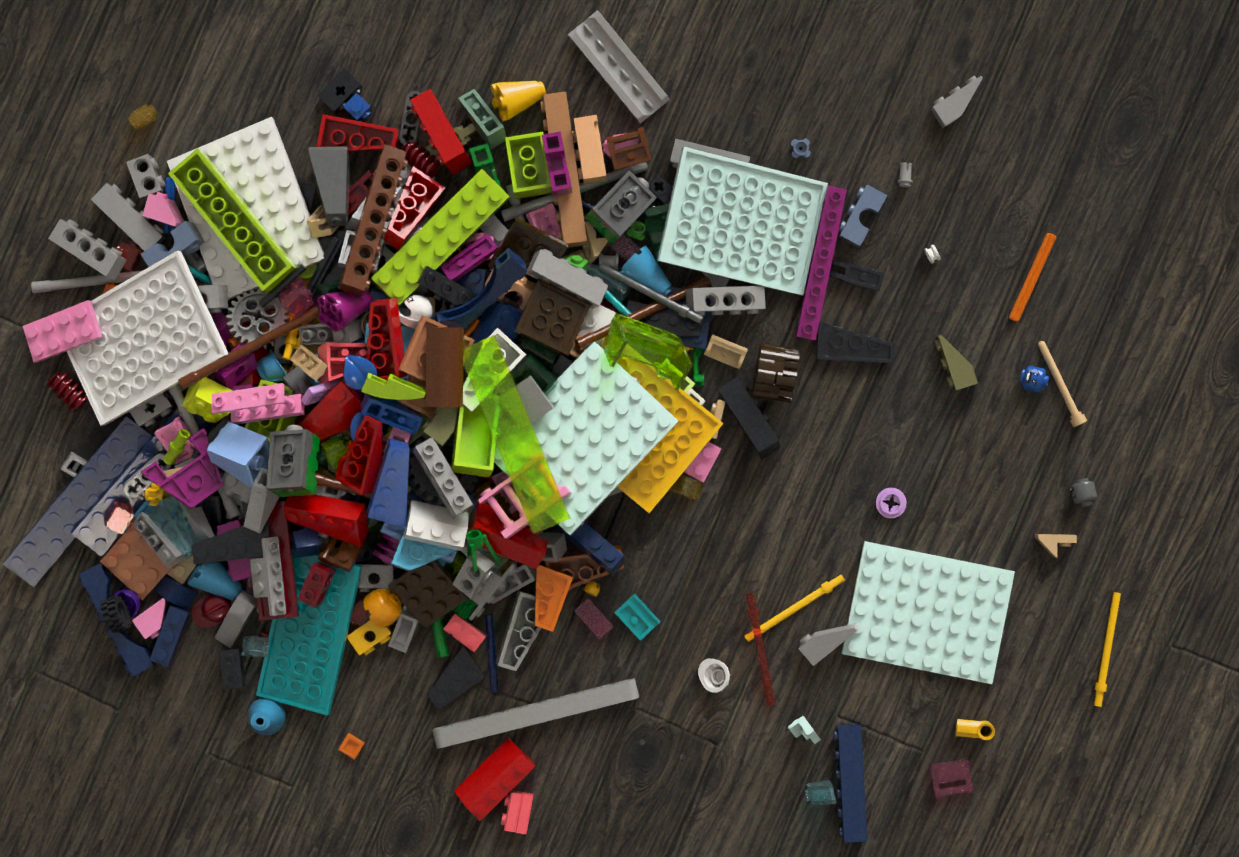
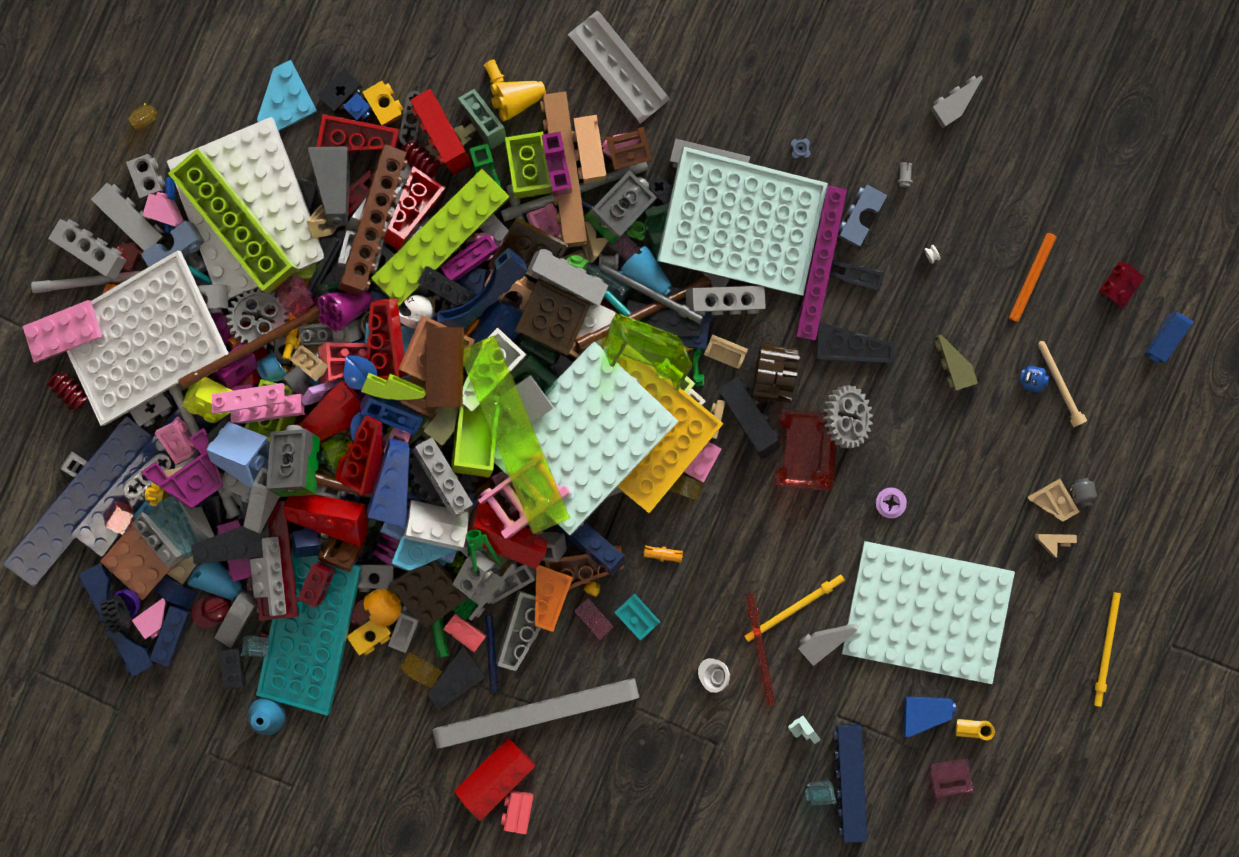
lime pin [163,429,191,465] -> none
black bar [259,264,306,308] -> none
orange tile [338,733,365,760] -> none
none -> medium azure plate [257,60,318,132]
none -> yellow brick [363,81,404,127]
none -> clear yellow slope [400,652,442,688]
none -> yellow pin [484,60,504,84]
none -> light orange pin [643,545,683,563]
none -> clear red windscreen [775,409,837,490]
none -> light grey gear [823,386,873,448]
none -> blue slope [903,696,956,737]
none -> tan wing [1028,478,1079,521]
none -> dark red bracket [1099,261,1145,308]
none -> blue slope [1145,312,1194,364]

